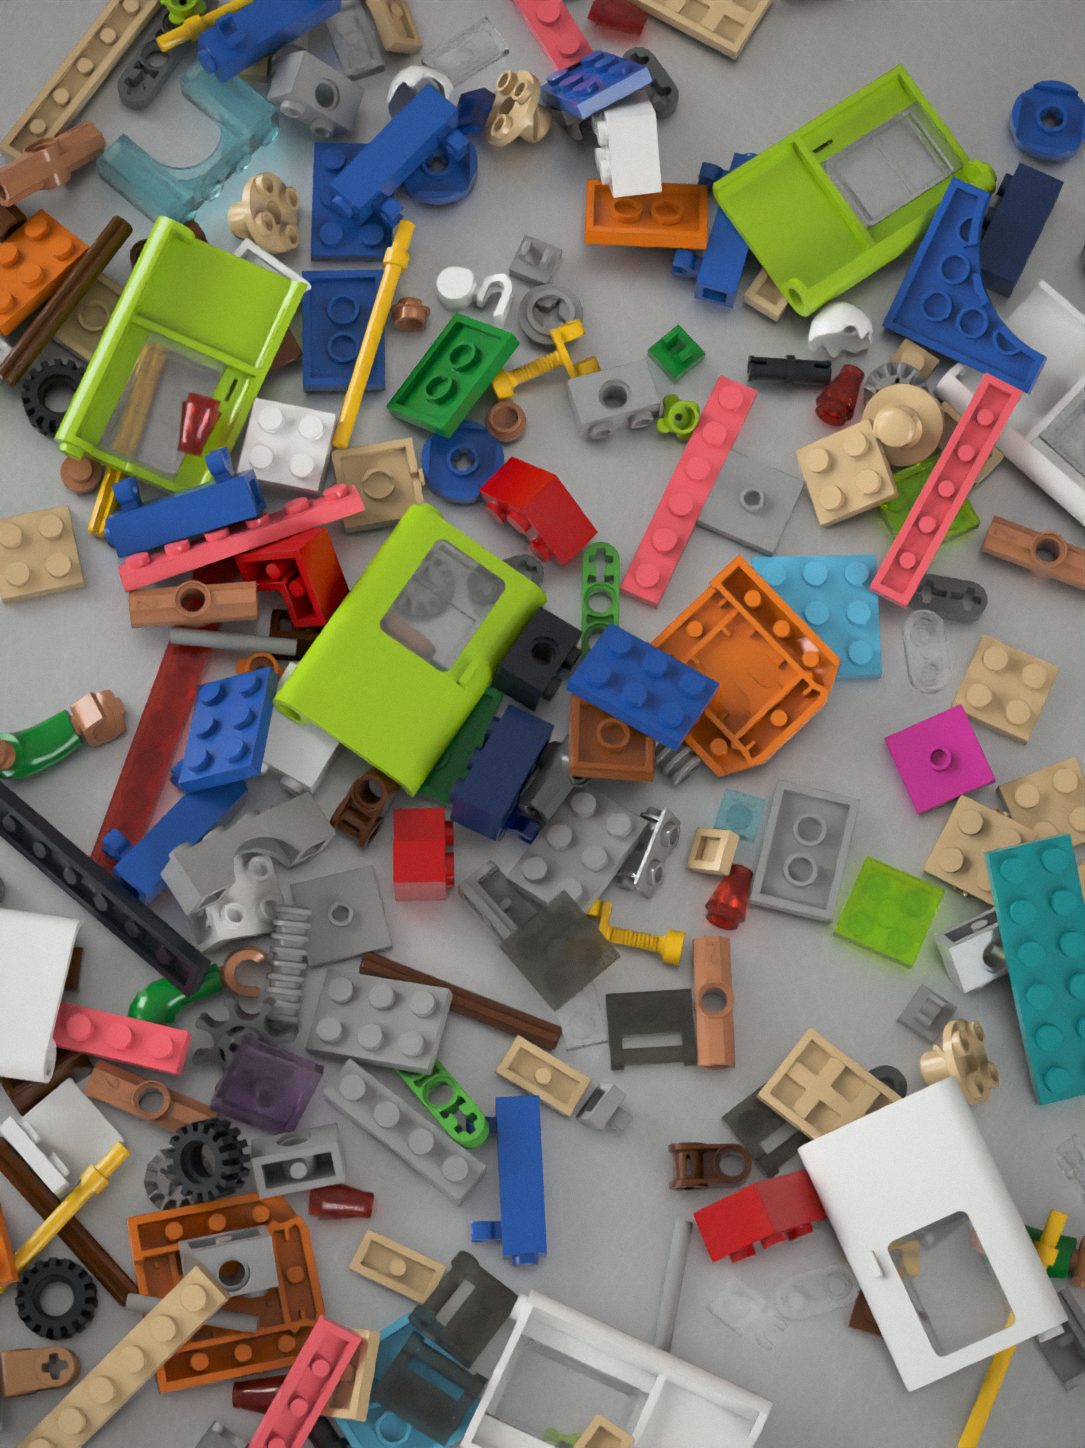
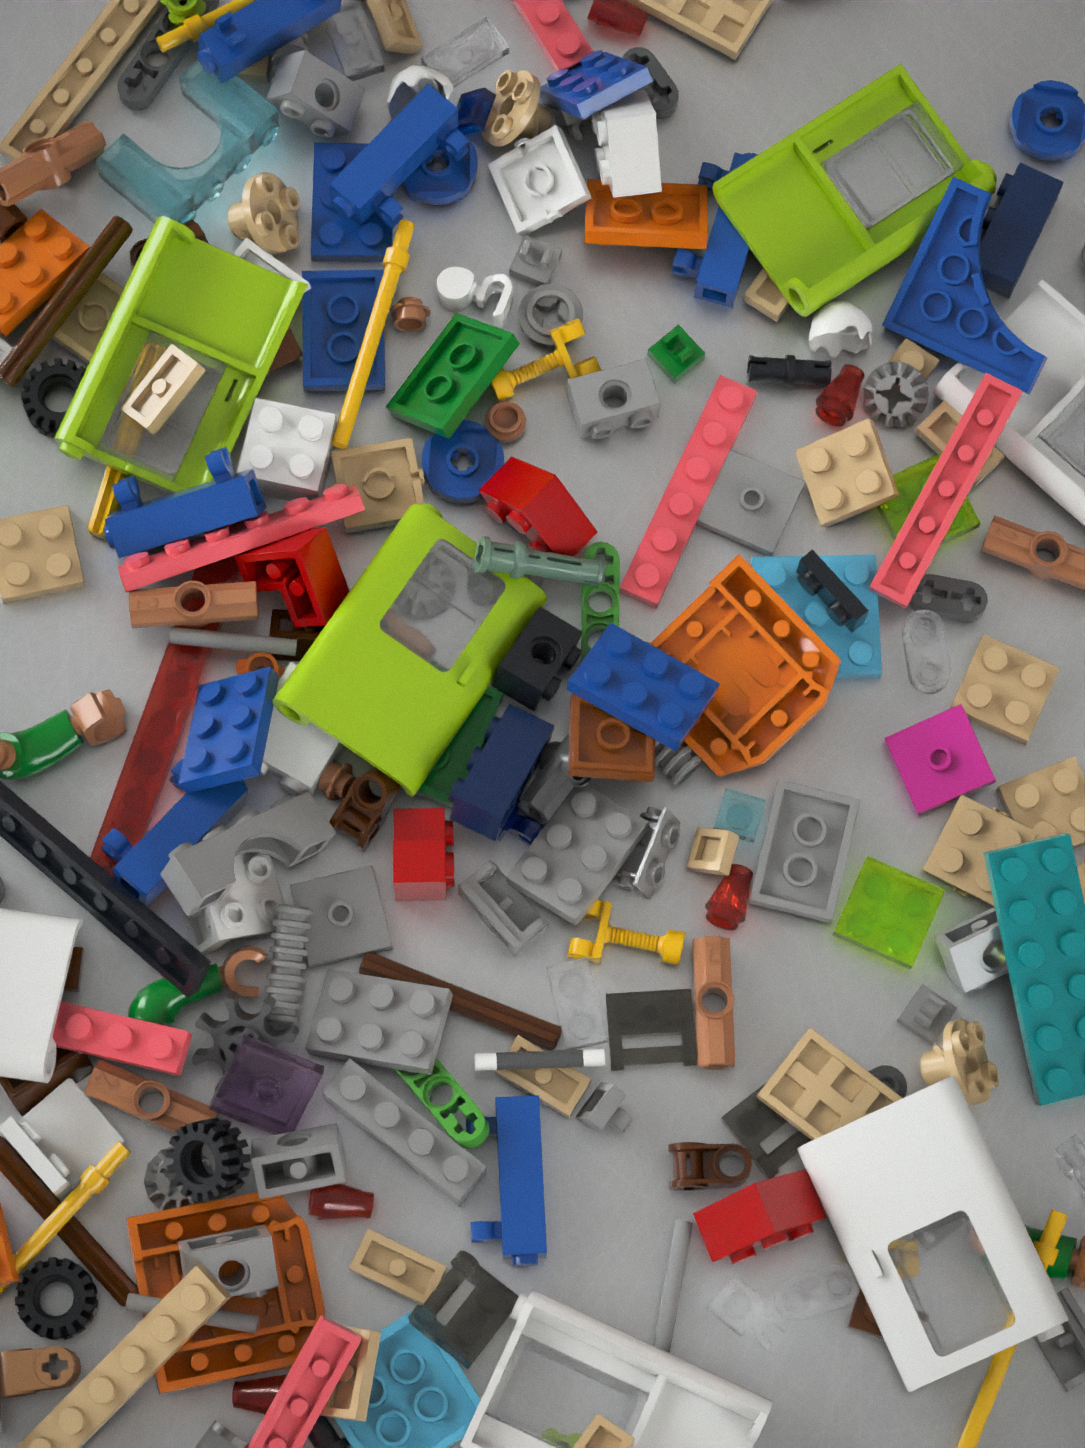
nougat plate [60,456,102,493] -> none
clear red cone [177,393,222,457] -> none
clear smoke plate [370,1330,489,1448] -> none
clear smoke plate [498,889,621,1012] -> none
lime plate [656,394,700,440] -> none
tan plate [862,383,944,466] -> none
none -> tan plate [120,344,206,435]
none -> nougat plate [318,761,356,801]
none -> sand green pin [474,536,604,587]
none -> dark grey bar [475,1049,605,1071]
none -> white plate [488,125,592,237]
none -> black plate [796,549,869,632]

